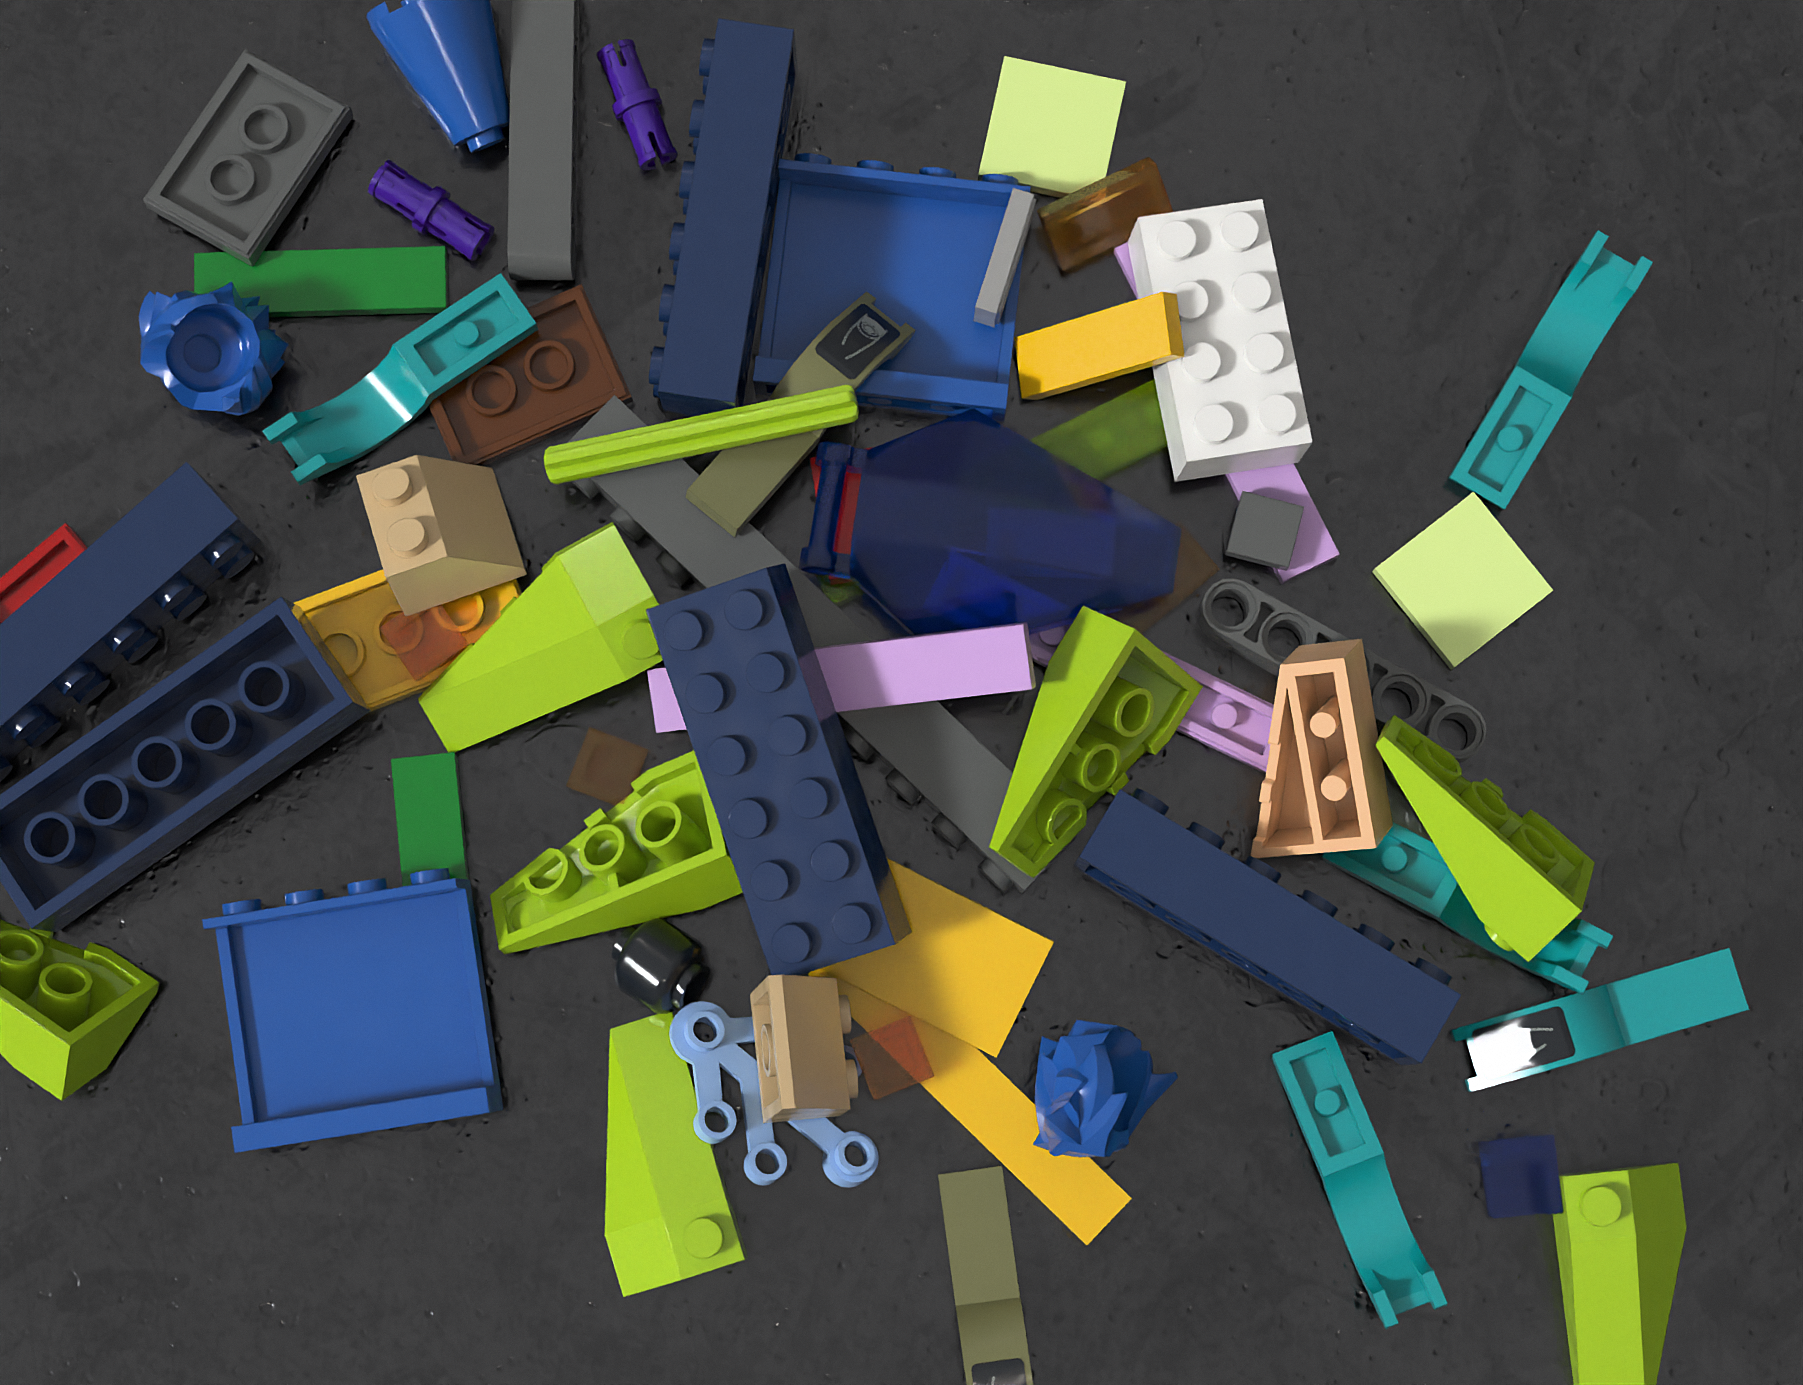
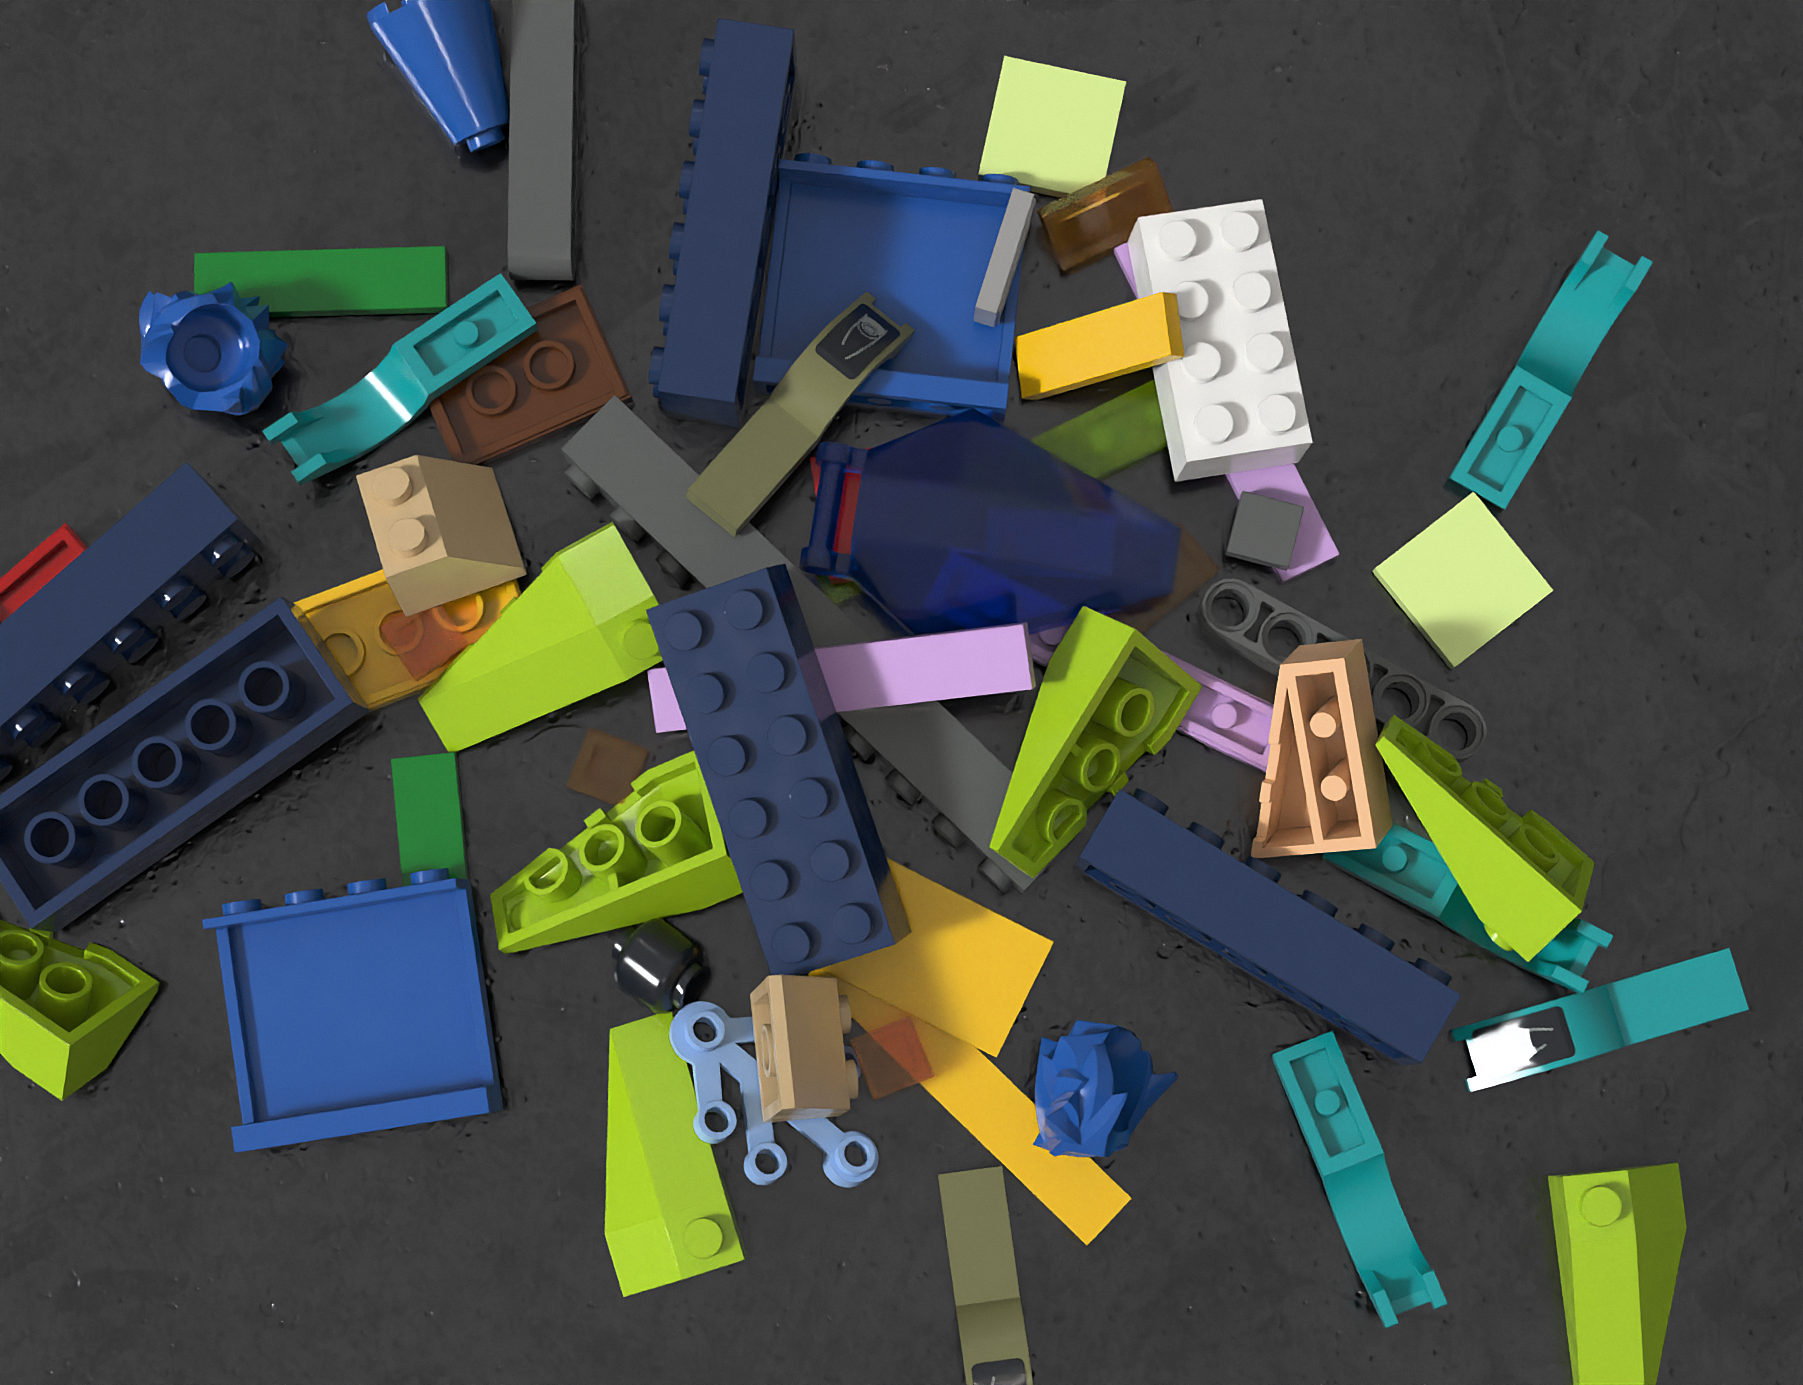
dark grey tile [143,49,354,267] -> none
dark purple pin [368,160,495,261] -> none
lime axle [544,384,859,484] -> none
dark purple pin [596,39,678,170] -> none
clear blue panel [1478,1135,1563,1218] -> none

